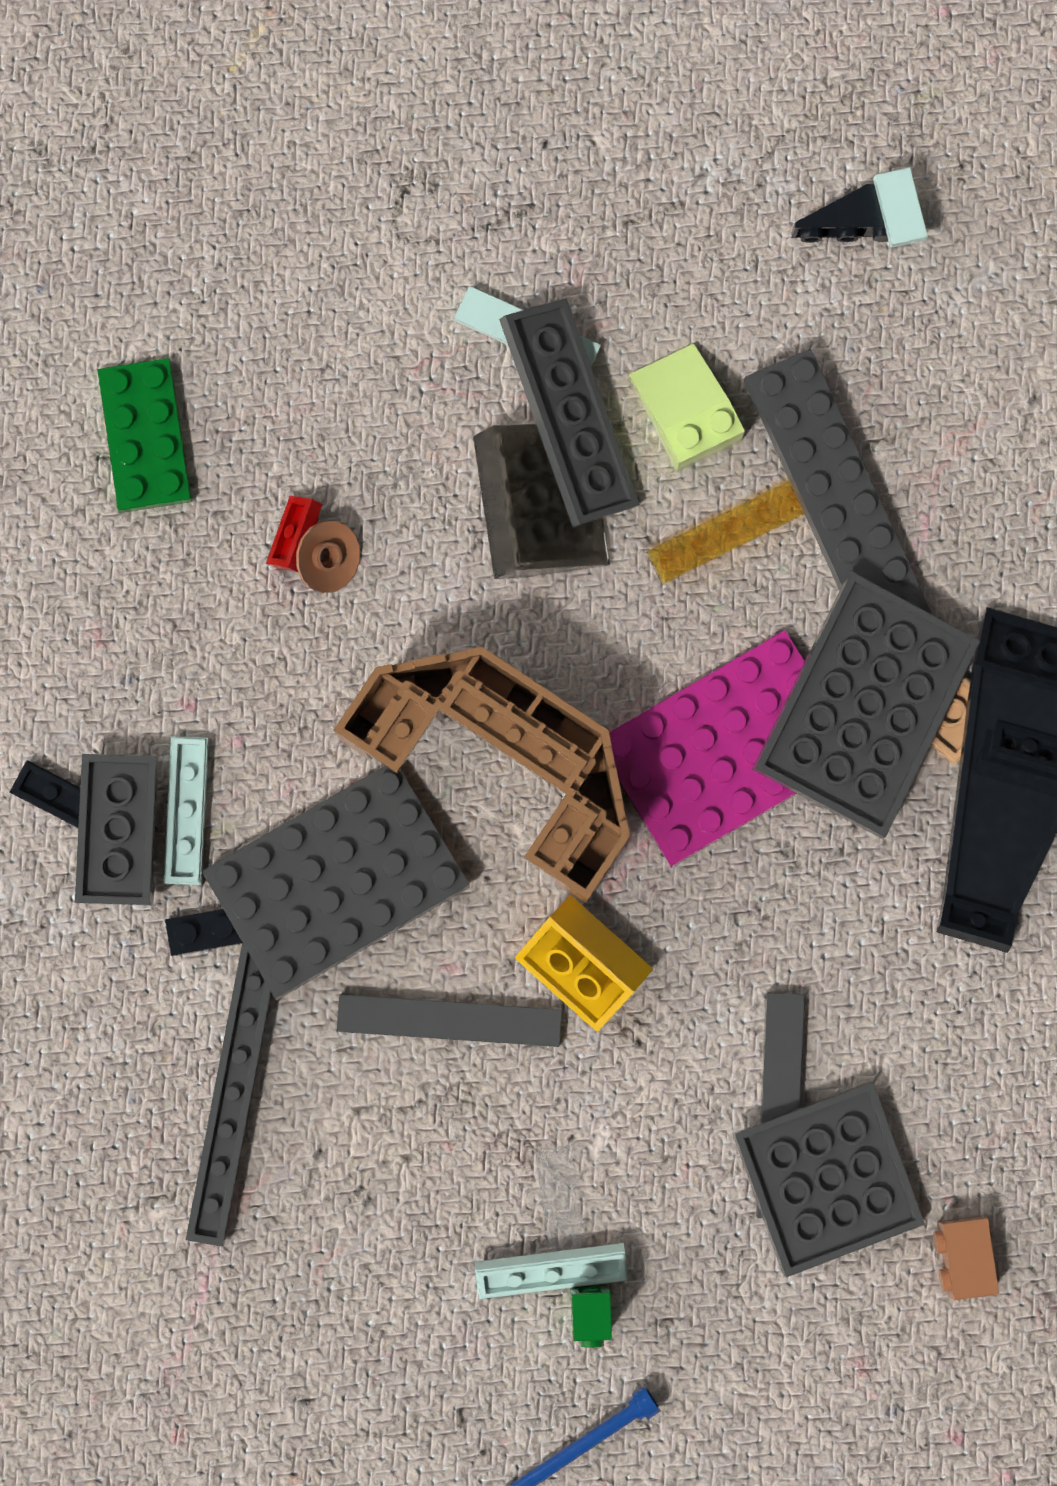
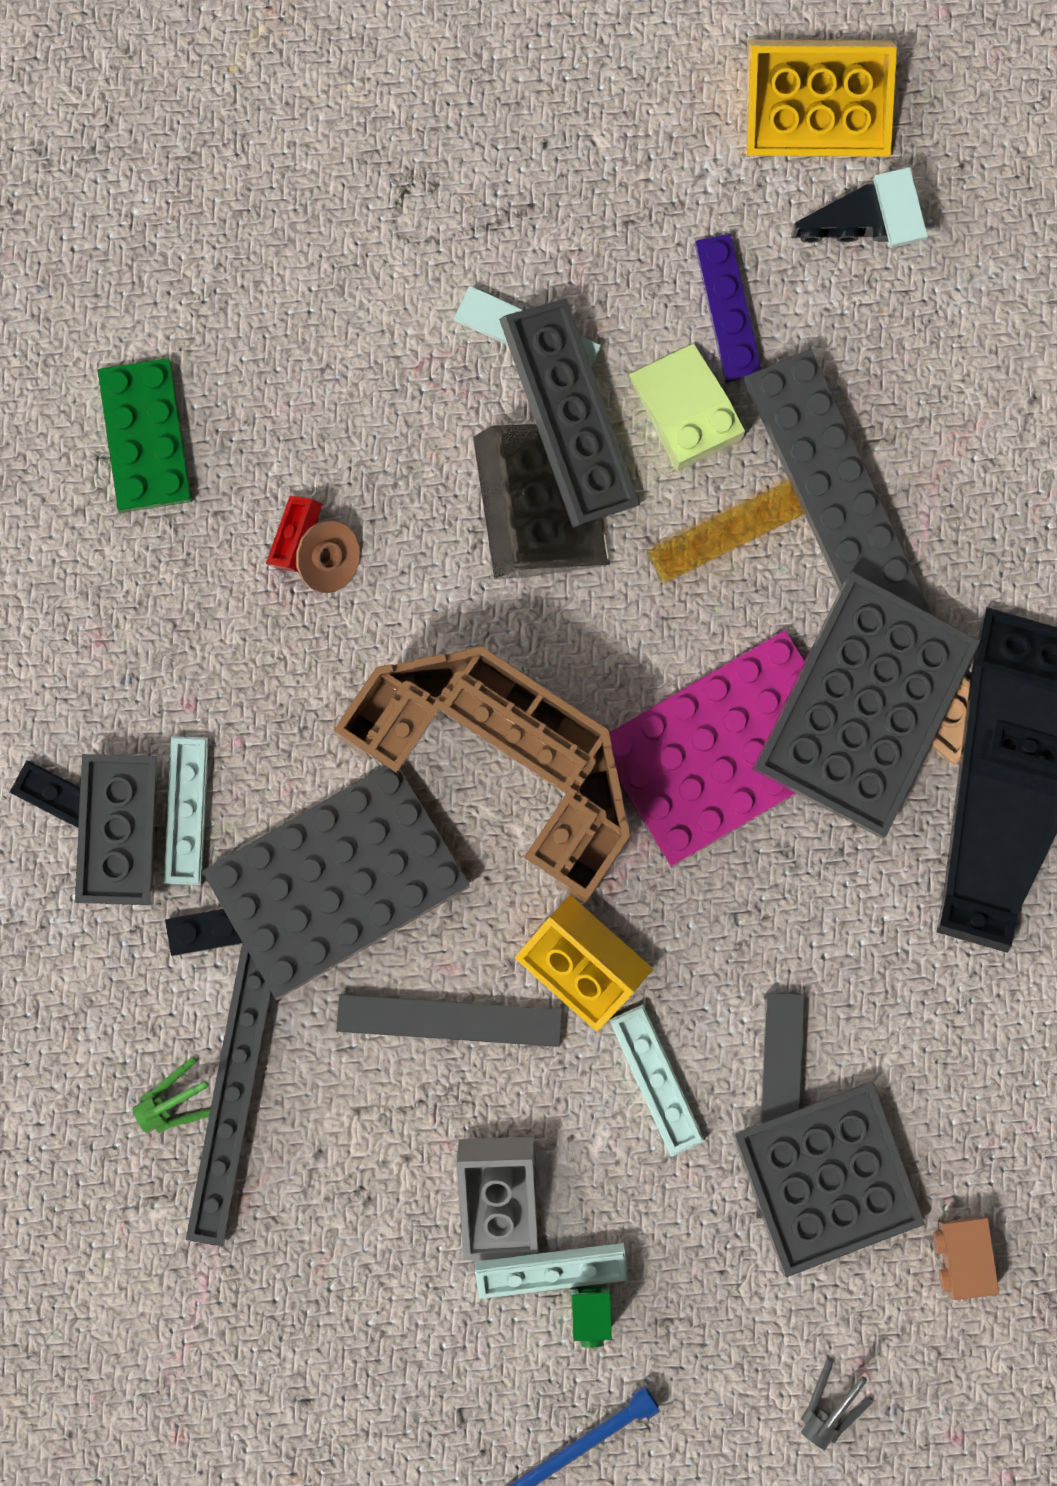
none -> bright green plant [132,1057,210,1134]
none -> light grey slope [457,1137,538,1260]
none -> light aqua tile [609,1005,705,1157]
none -> dark purple plate [694,234,761,383]
none -> yellow slope [747,40,897,157]
none -> dark grey plant [801,1358,873,1450]

